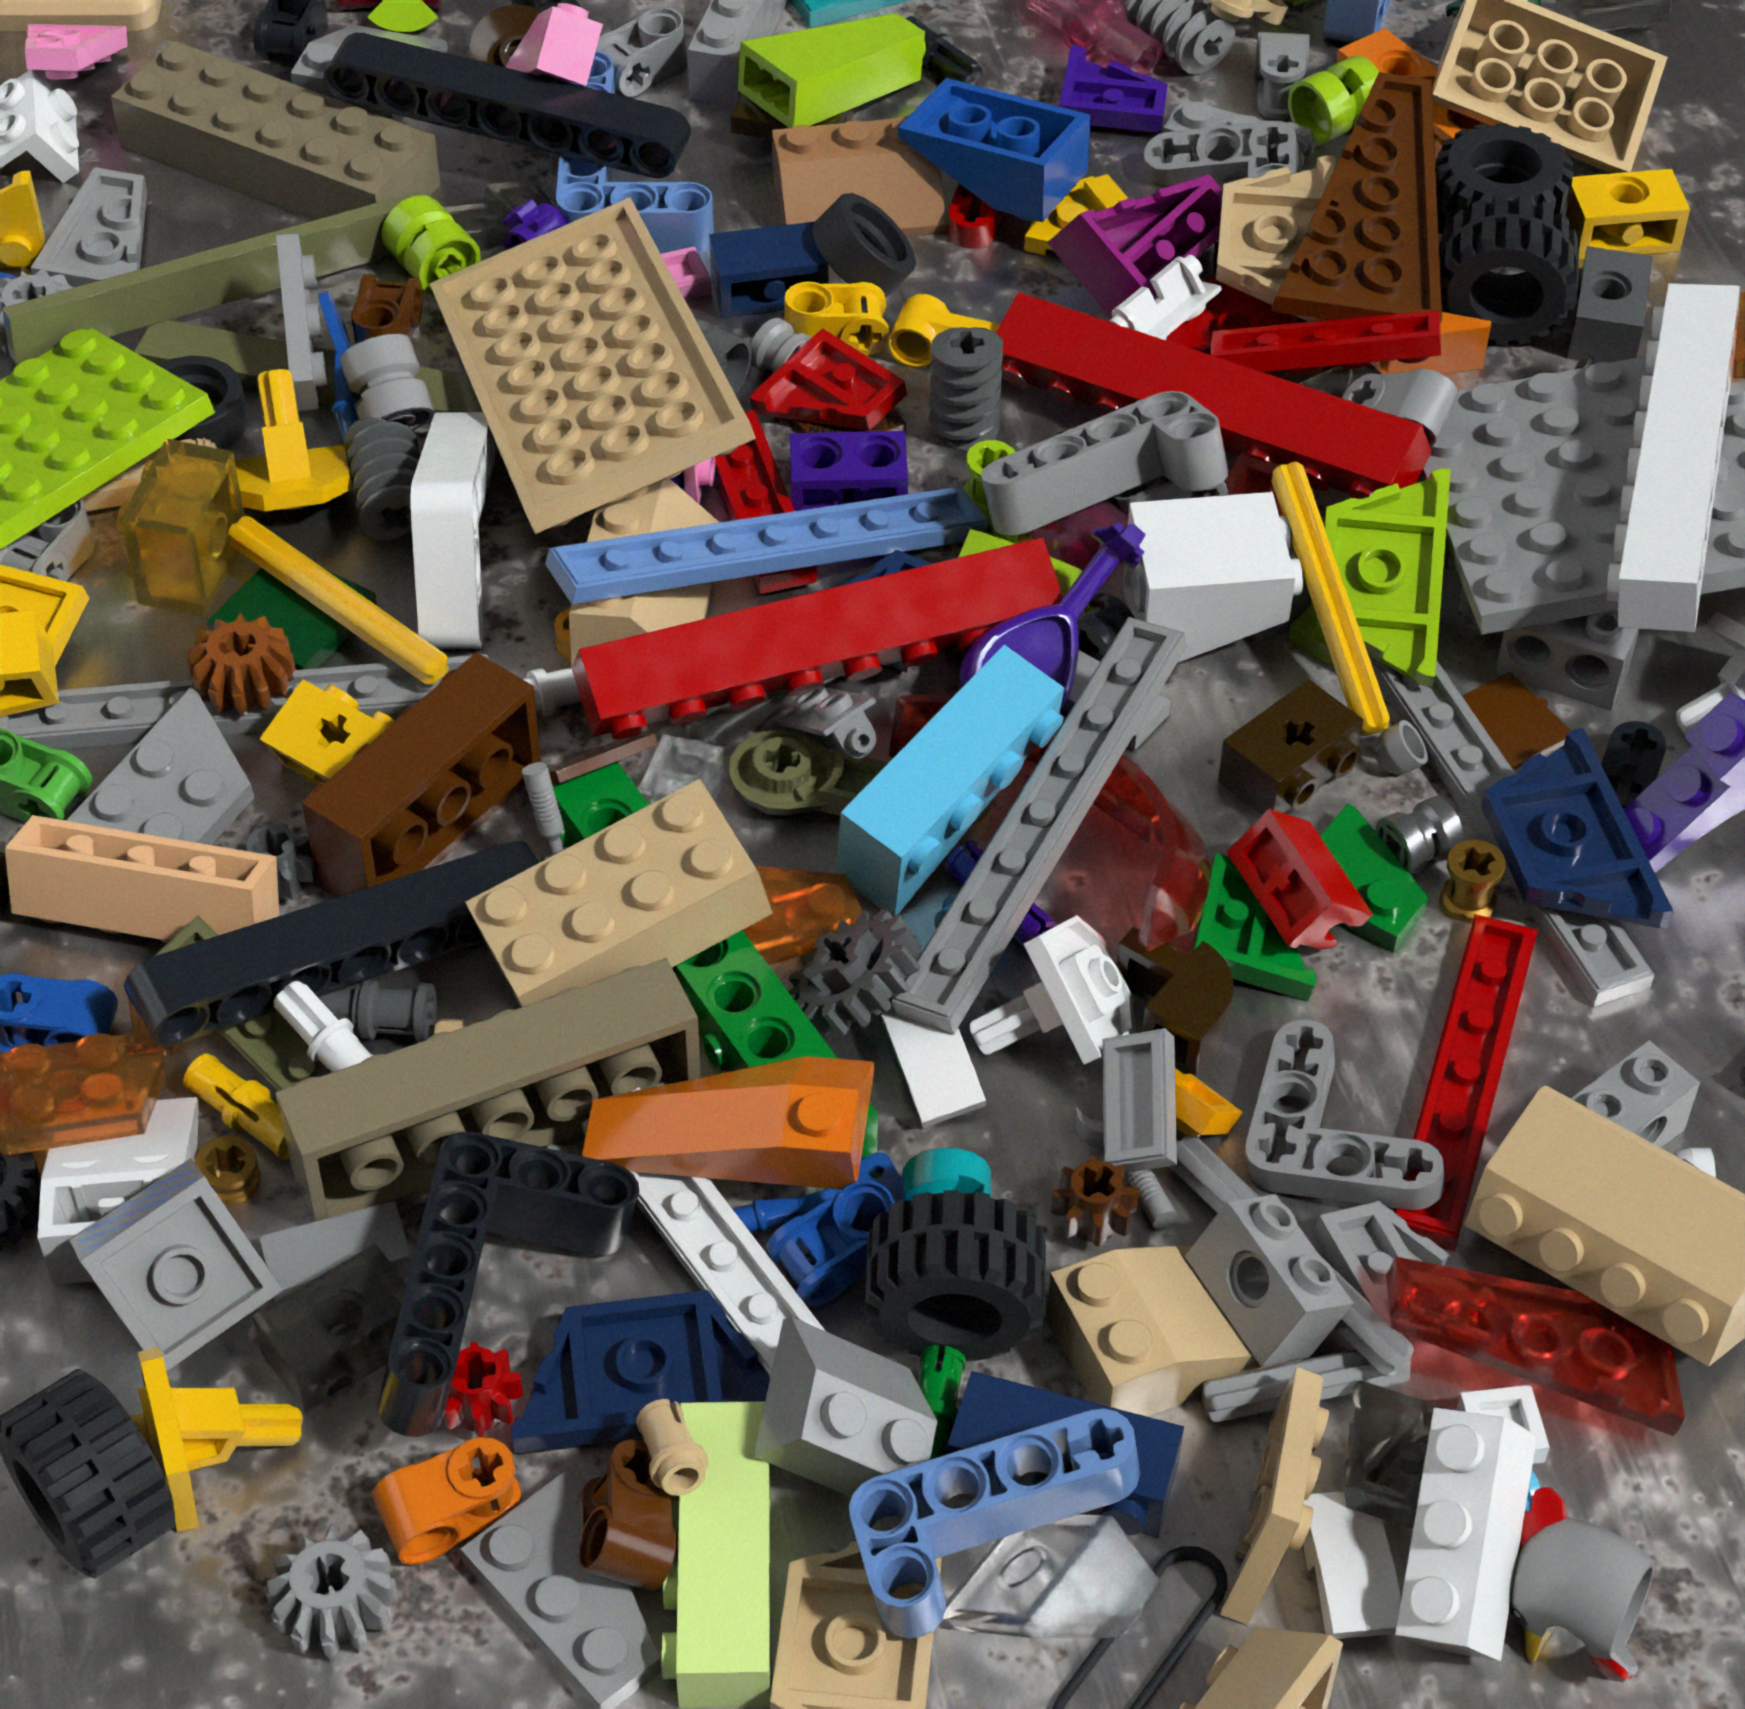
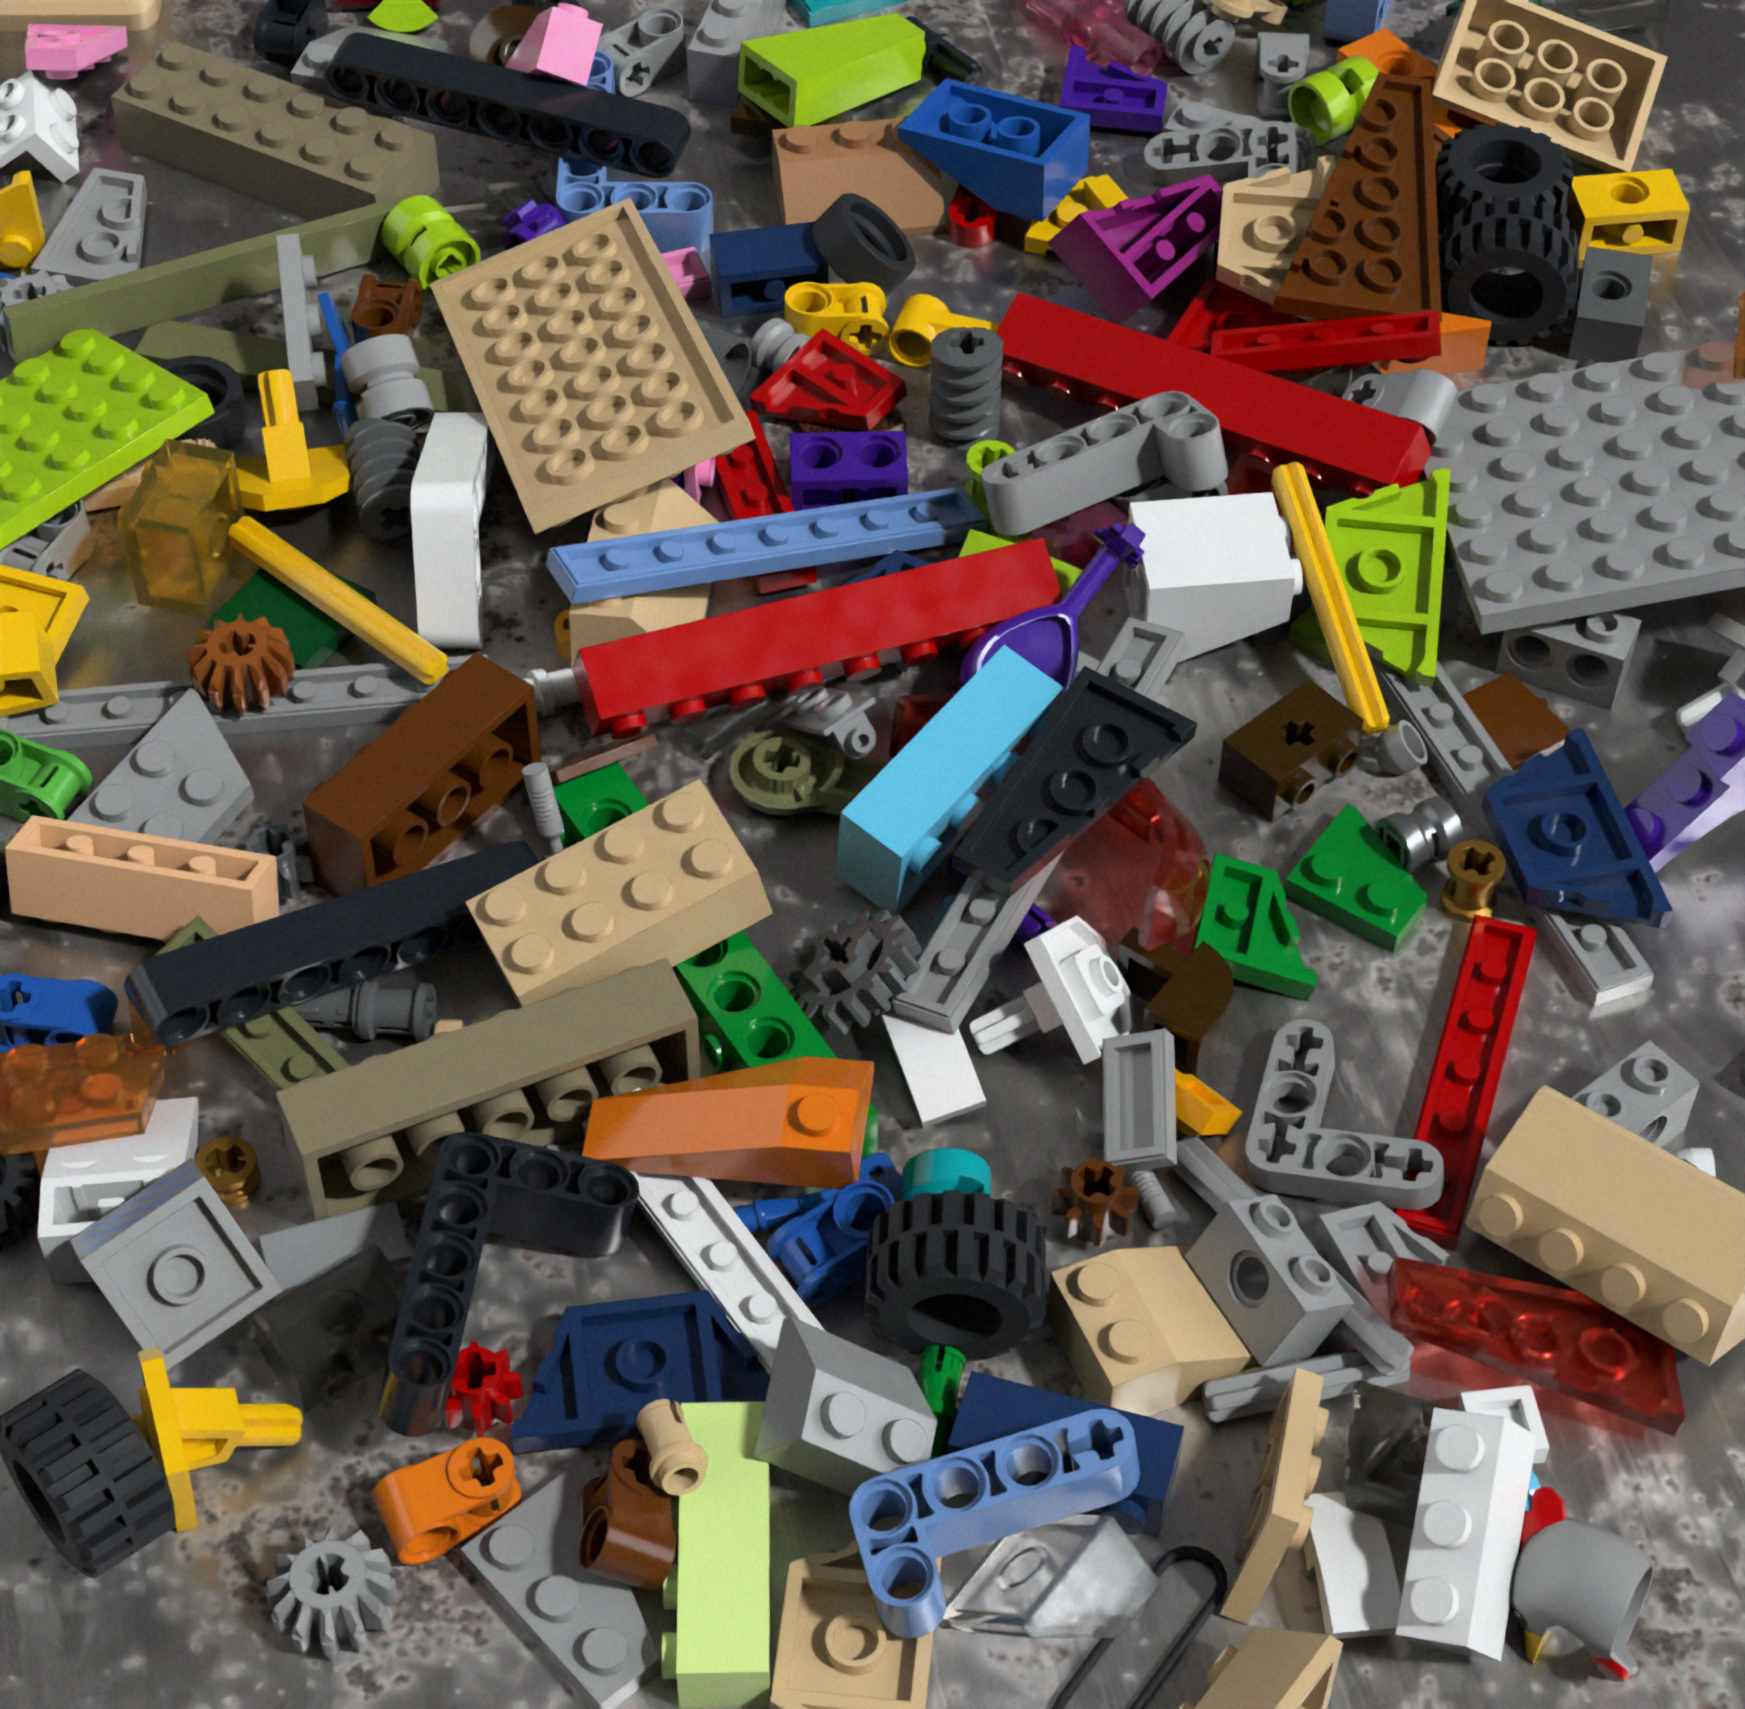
yellow pin [183,1053,290,1160] -> none
yellow brick [259,679,396,785] -> none
white axle [273,981,373,1073] -> none
clear brick [639,734,724,805] -> none
clear orange wing [743,866,863,965] -> none
black wheel [1077,593,1135,662] -> none
white hinge [1109,255,1222,340] -> none
red hinge [1226,809,1373,949] -> none
black beam [1601,721,1666,809] -> none
white brick [1607,283,1740,632] -> none
none -> black wing [952,666,1197,898]

